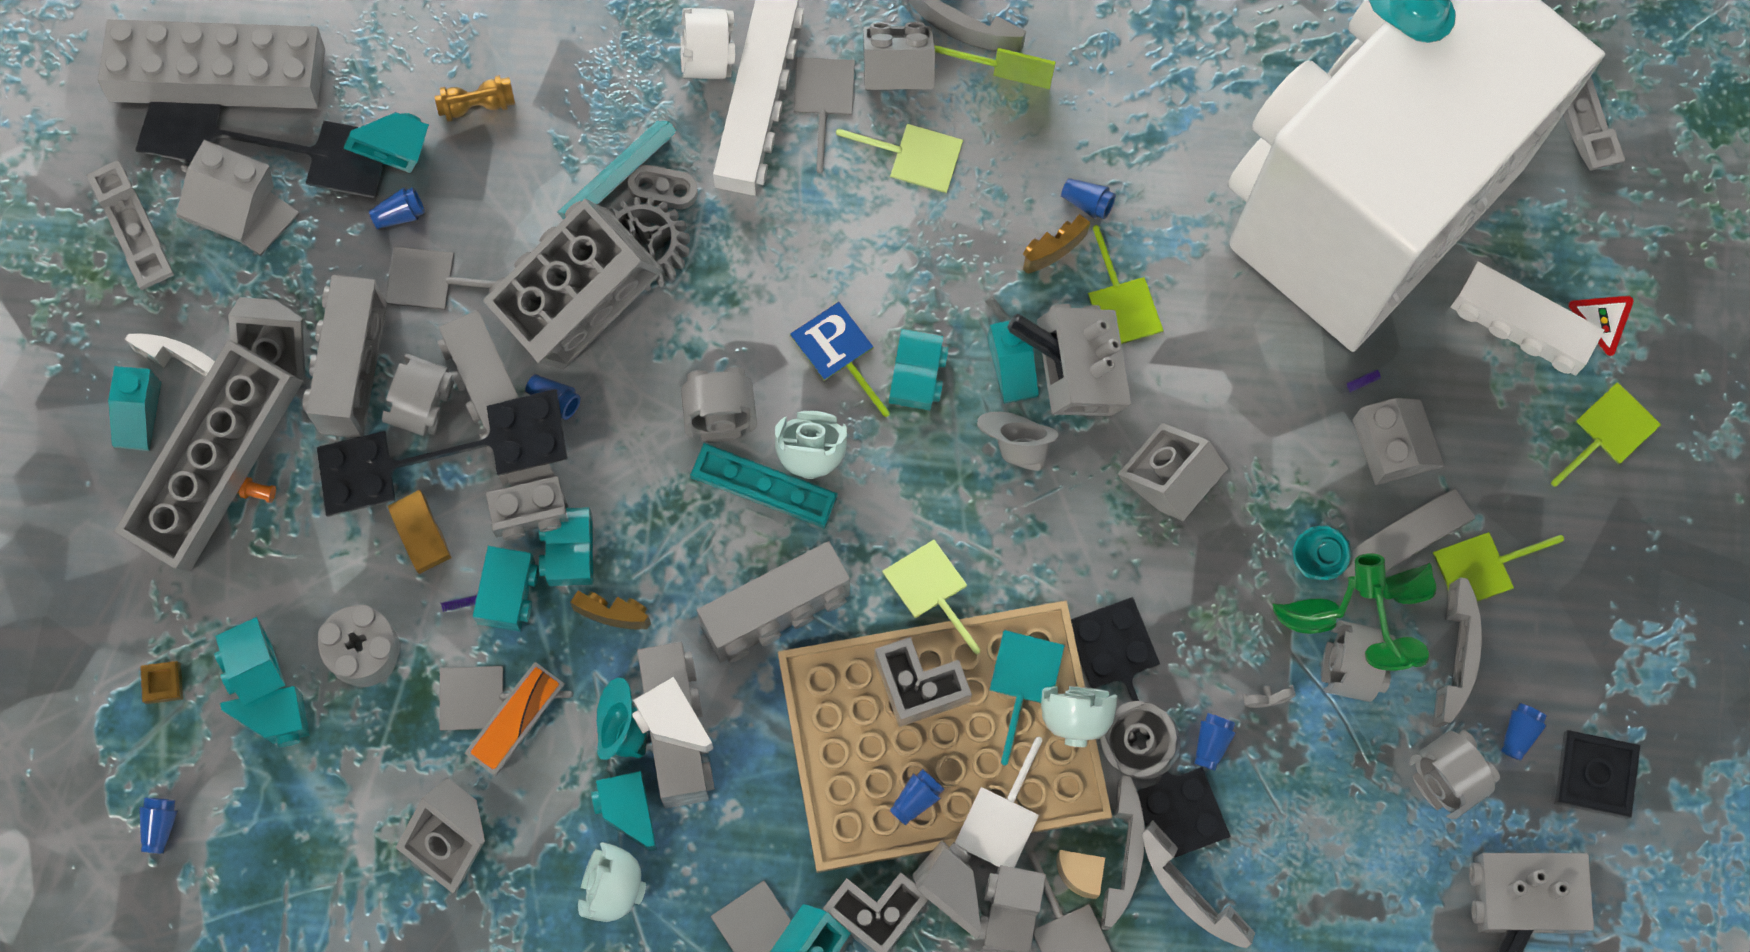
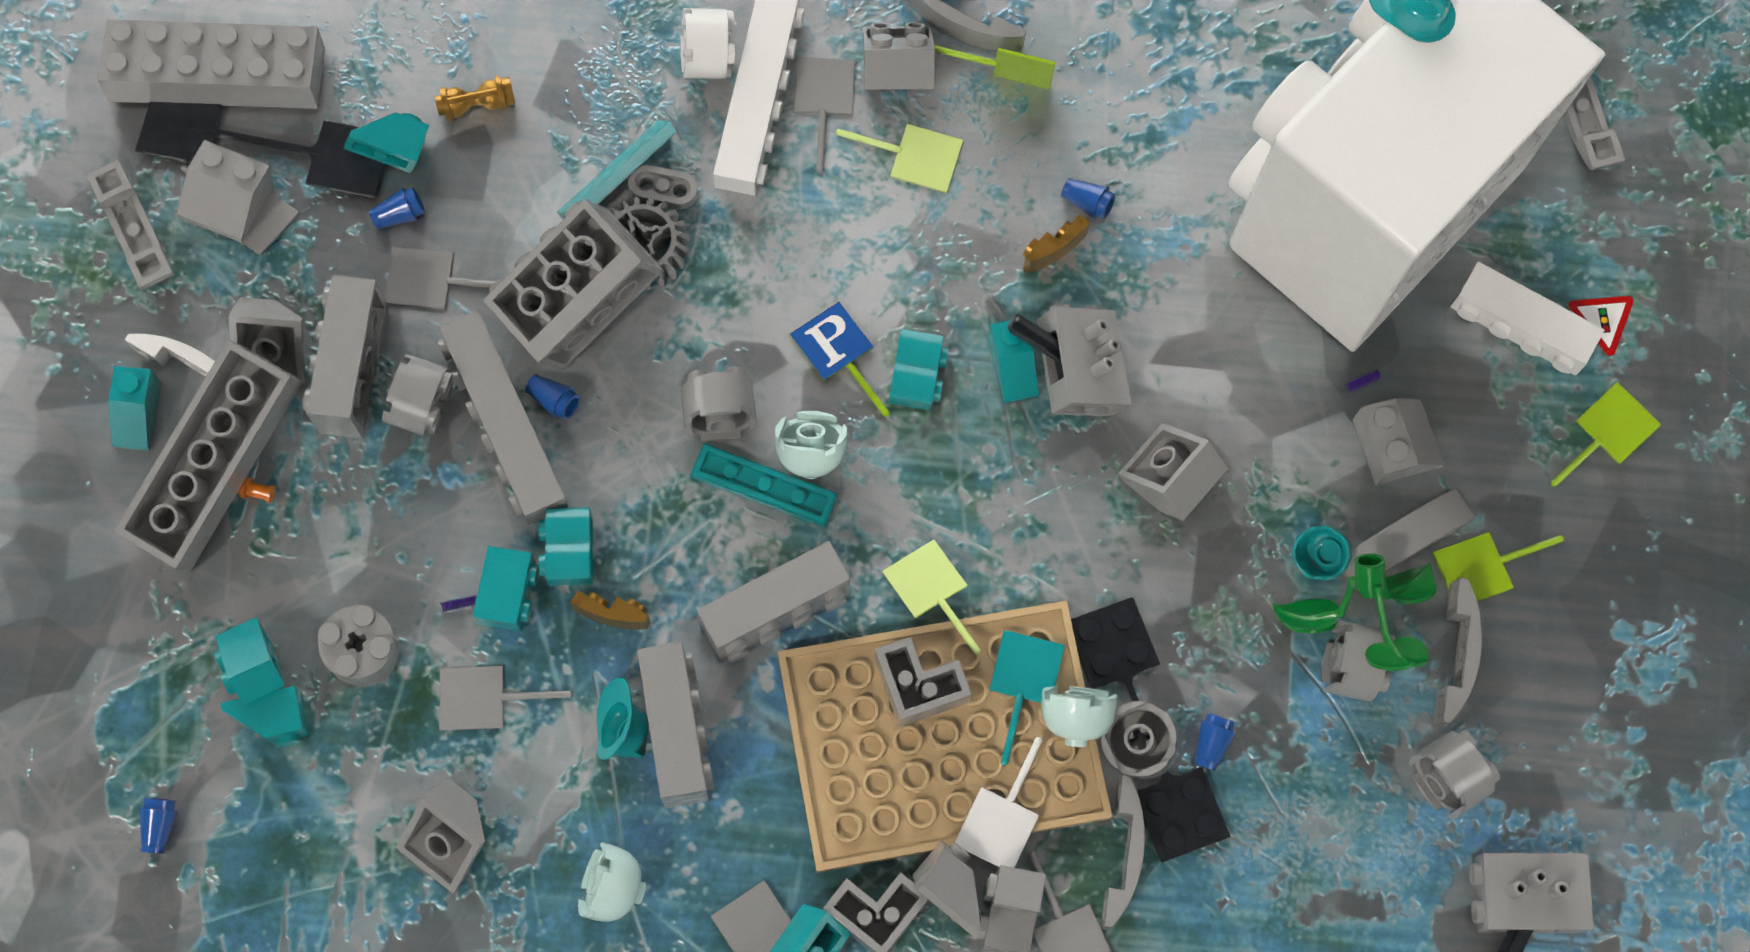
pearl gold tile [140,661,183,704] -> none
black hinge [317,389,568,517] -> none
pearl gold slope [387,490,452,574] -> none
slope [464,662,565,776] -> none
light grey bracket [485,476,568,540] -> none
teal slope [591,771,657,851] -> none
white slope [632,677,713,753] -> none
blue cone [890,769,944,825] -> none
light grey piece [977,411,1058,471] -> none
tan brick [1056,850,1105,899] -> none
lime piece [1088,225,1164,344] -> none
light grey slope [1142,820,1255,948] -> none
light grey piece [1243,685,1296,708] -> none
blue cone [1501,703,1547,761] -> none
black tile [1554,730,1641,819] -> none

